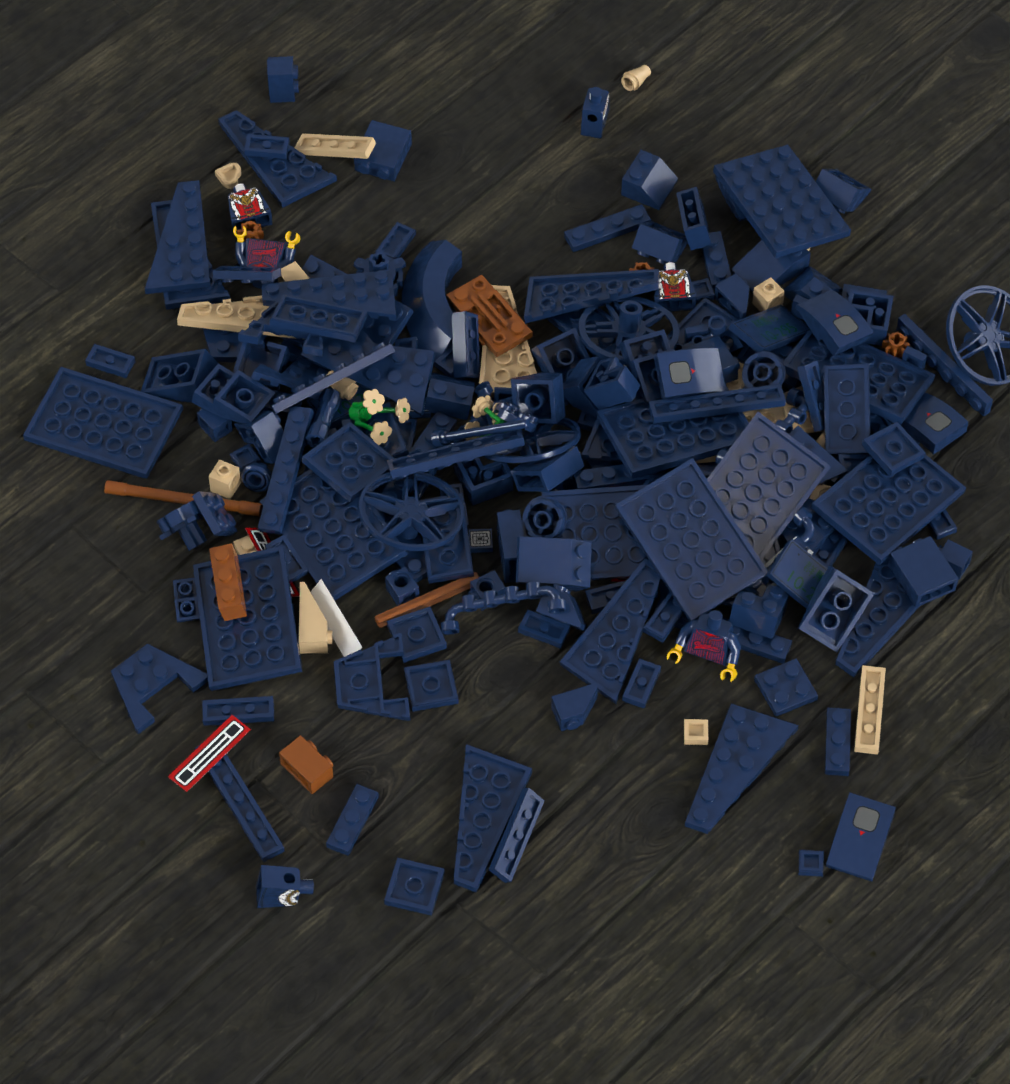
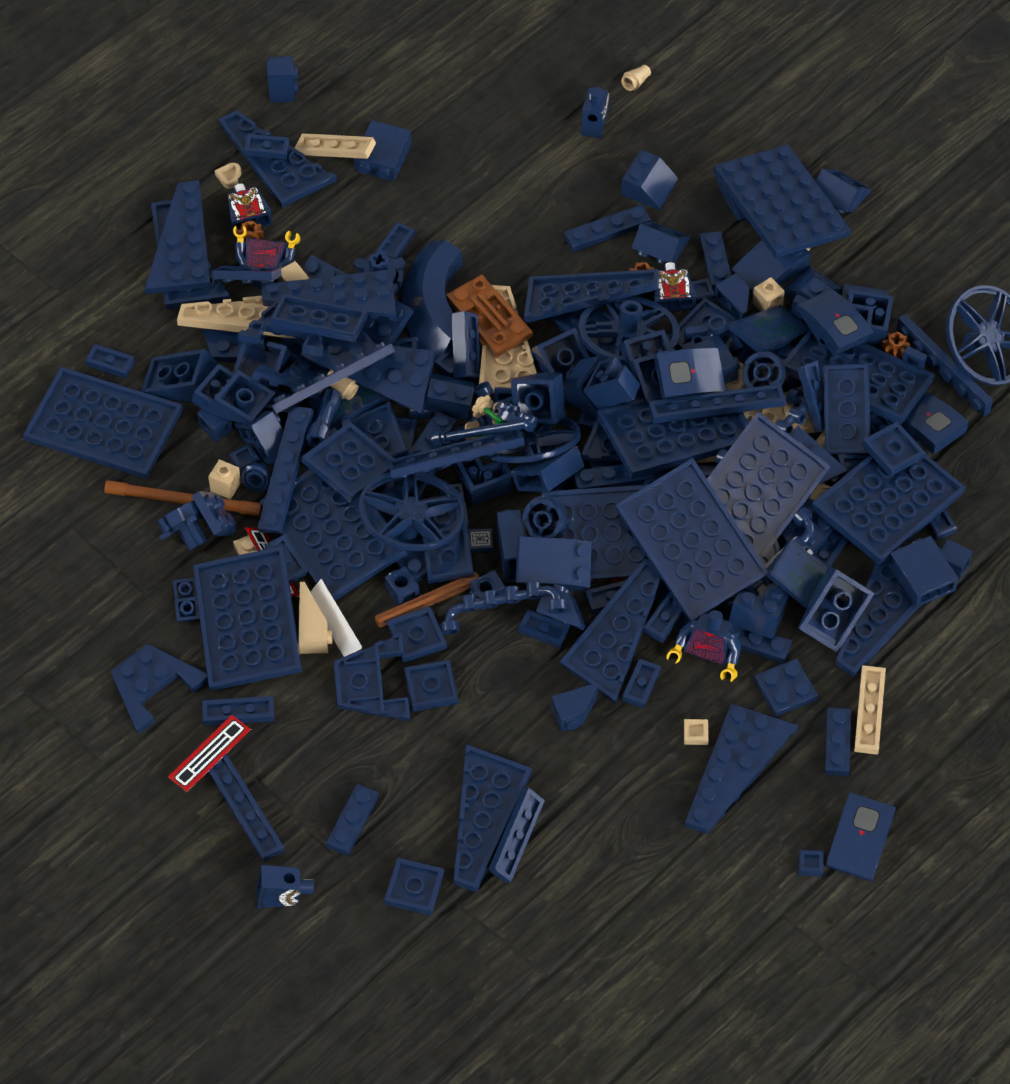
dark orange brick [209,543,247,621] -> none
dark orange brick [279,735,333,794] -> none
tan plant [349,389,410,445] -> none
dark blue brick [676,187,712,251] -> none

